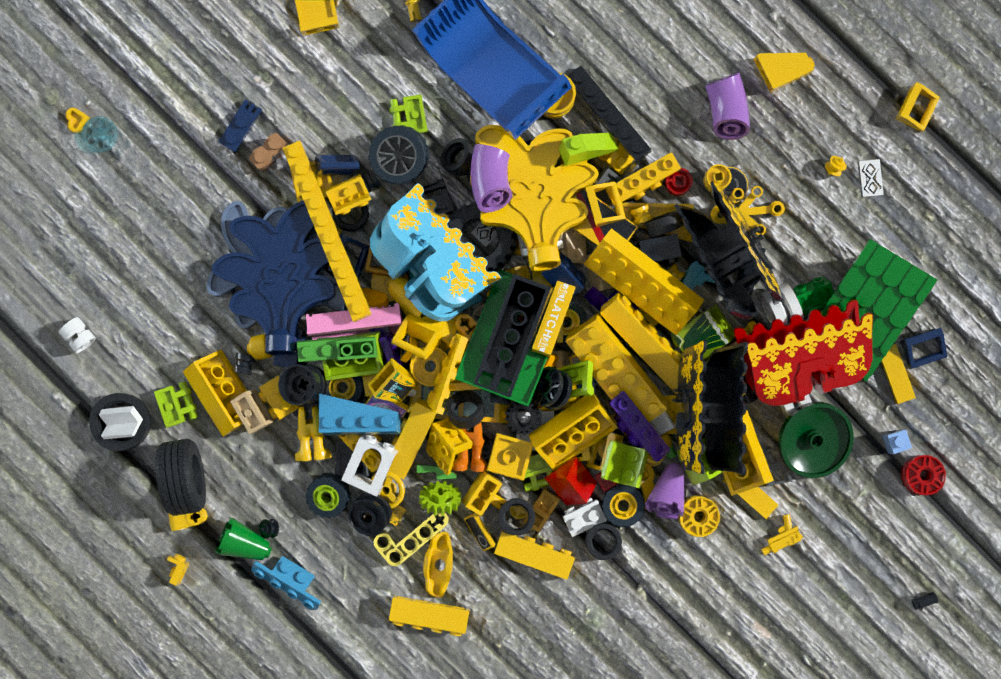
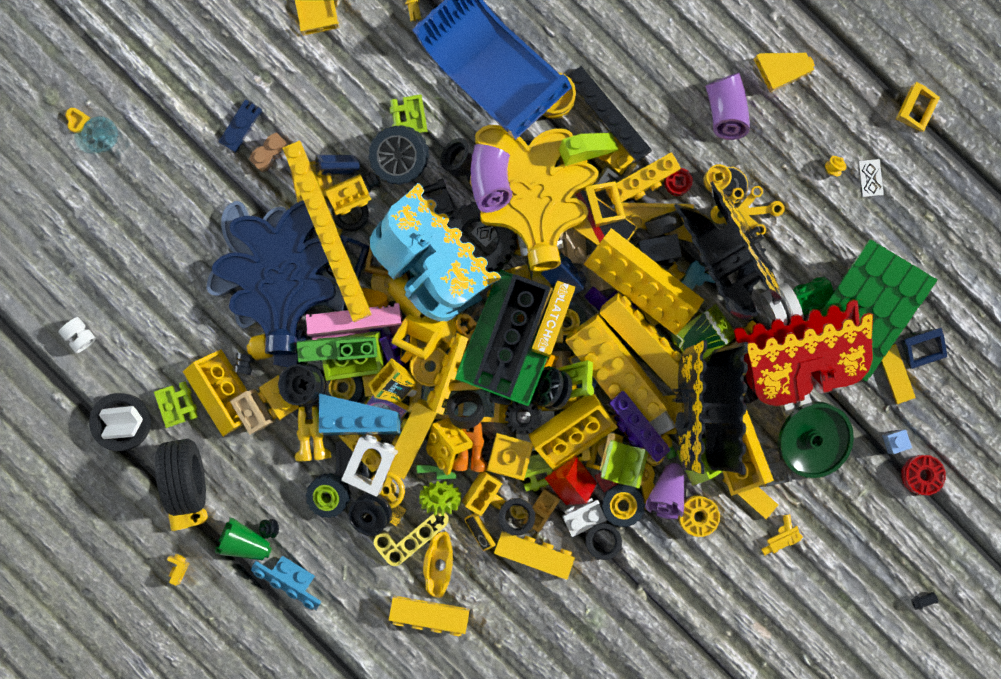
yellow wheel [630,204,653,225] -> none

